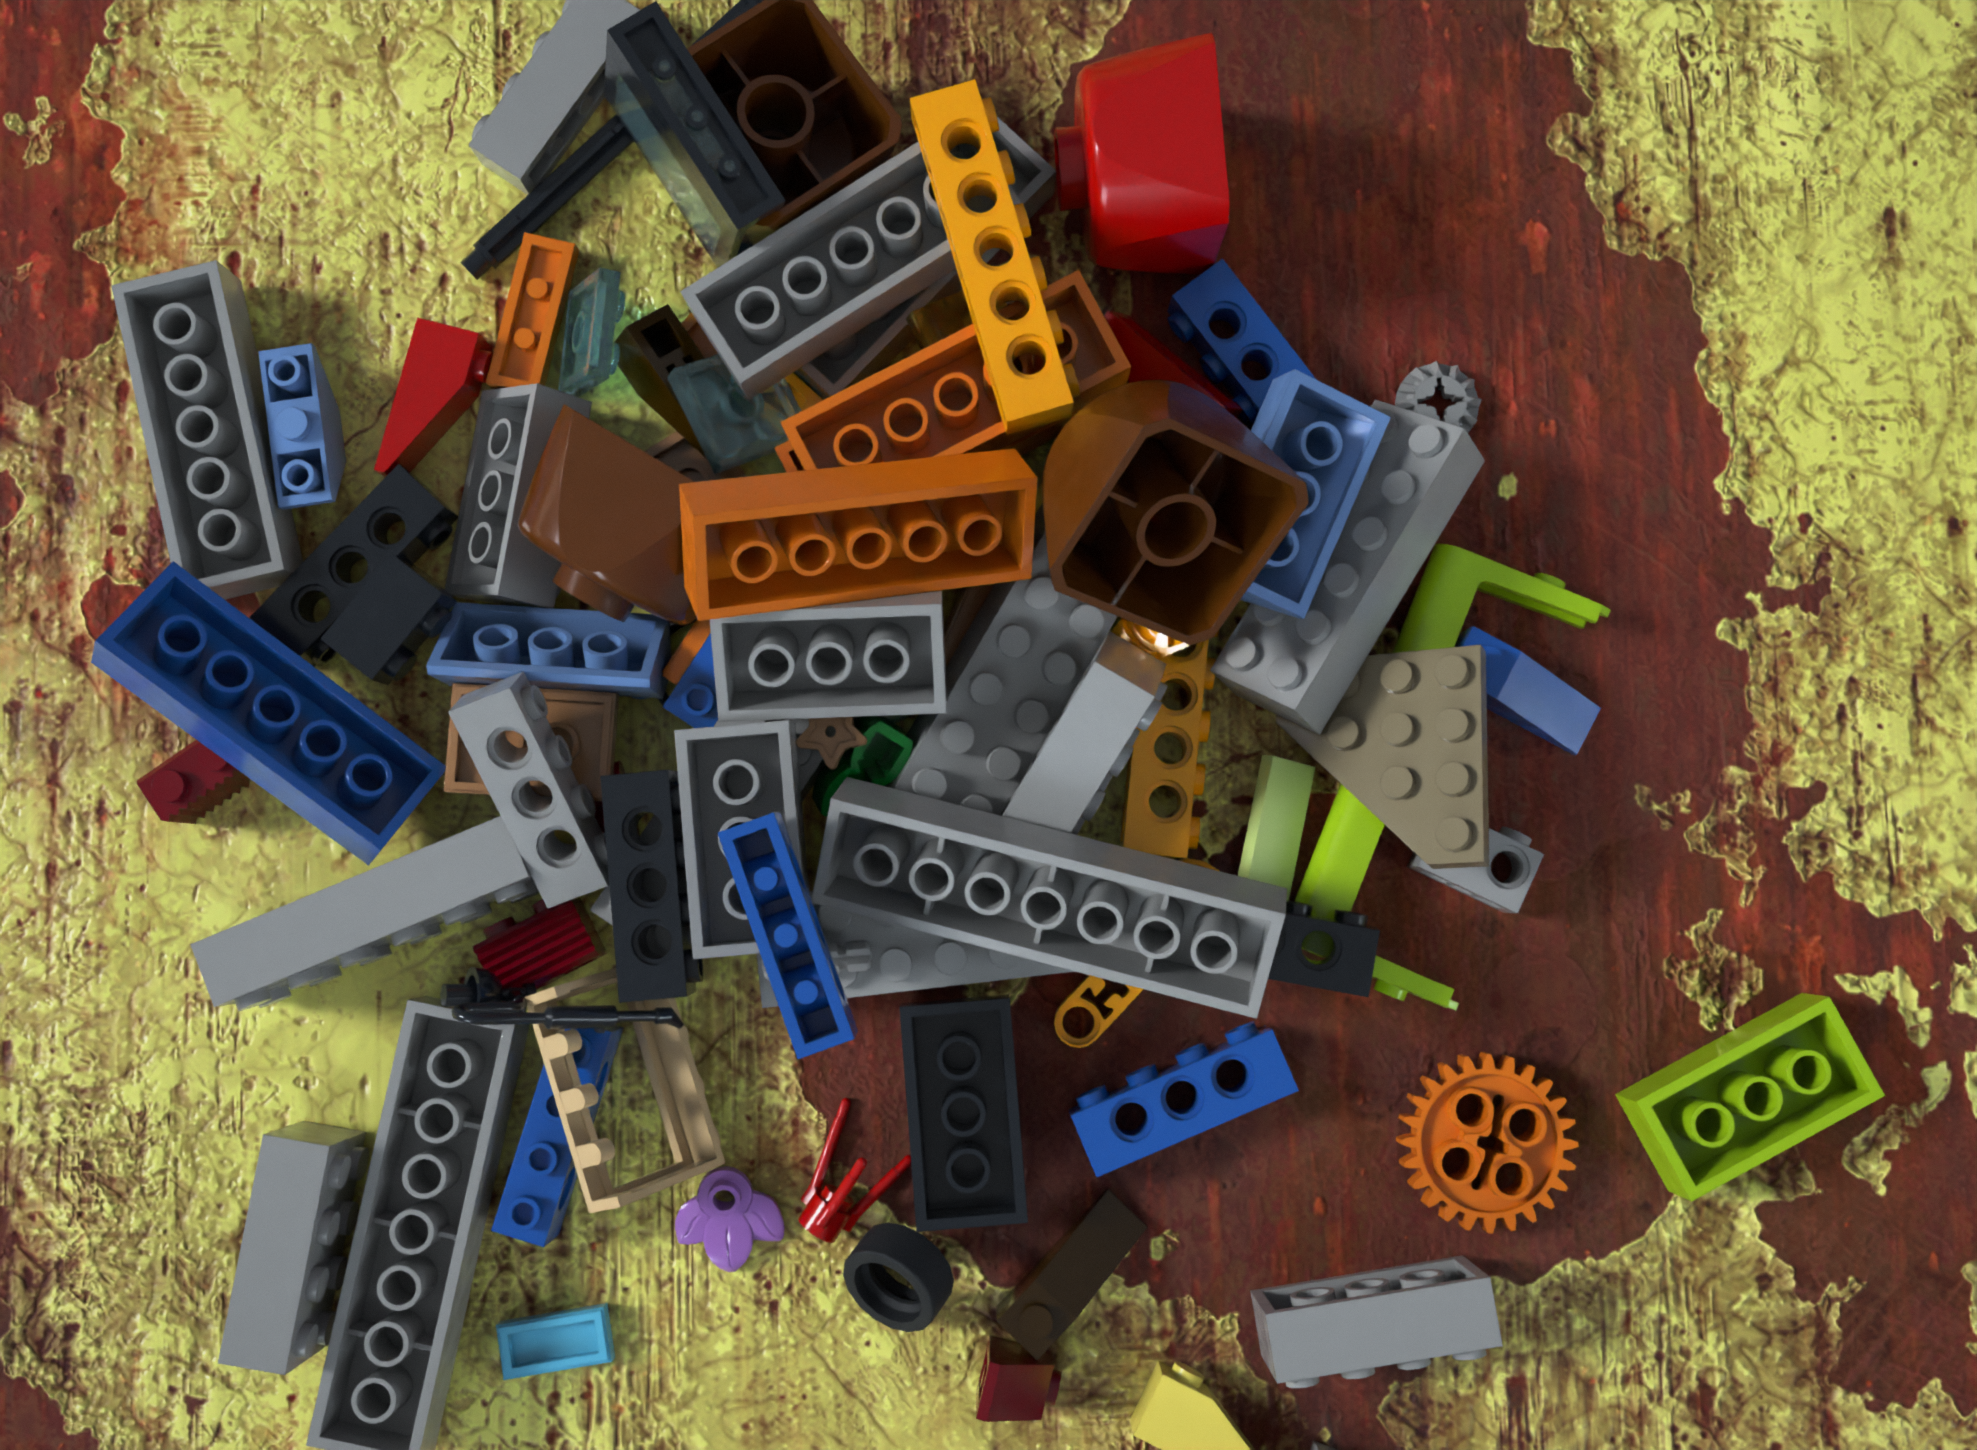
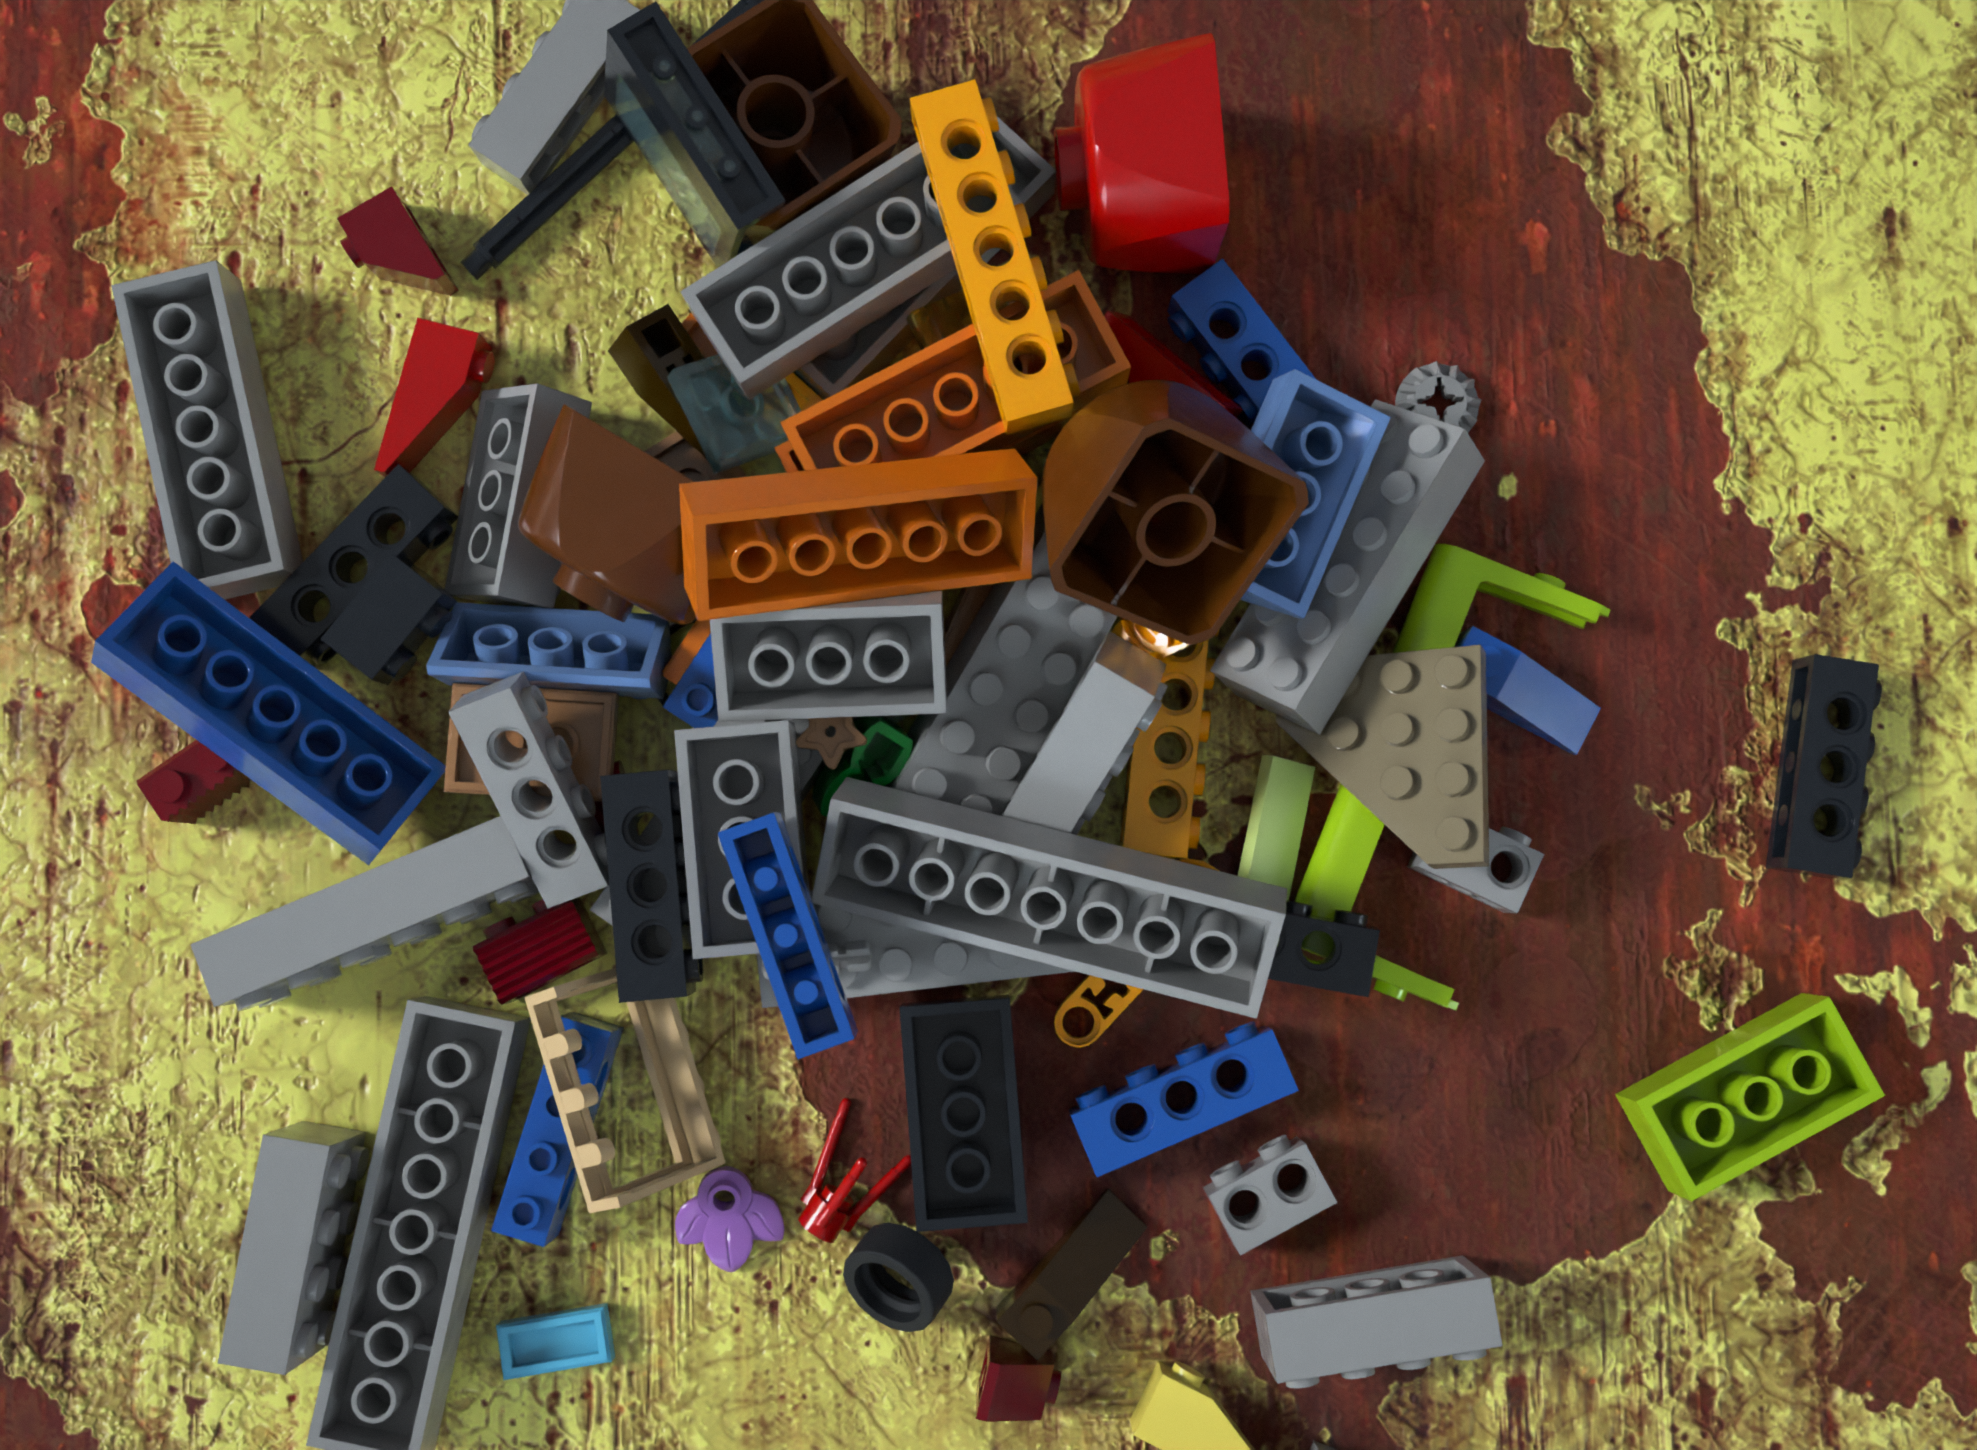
medium blue slope [258,343,346,510] -> none
black piece [440,967,684,1033] -> none
orange plate [486,232,580,389] -> none
clear light blue plate [558,267,625,397] -> none
orange gear [1396,1052,1579,1234] -> none
none -> dark red slope [337,186,459,296]
none -> light grey brick [1203,1135,1337,1256]
none -> black brick [1766,654,1882,879]

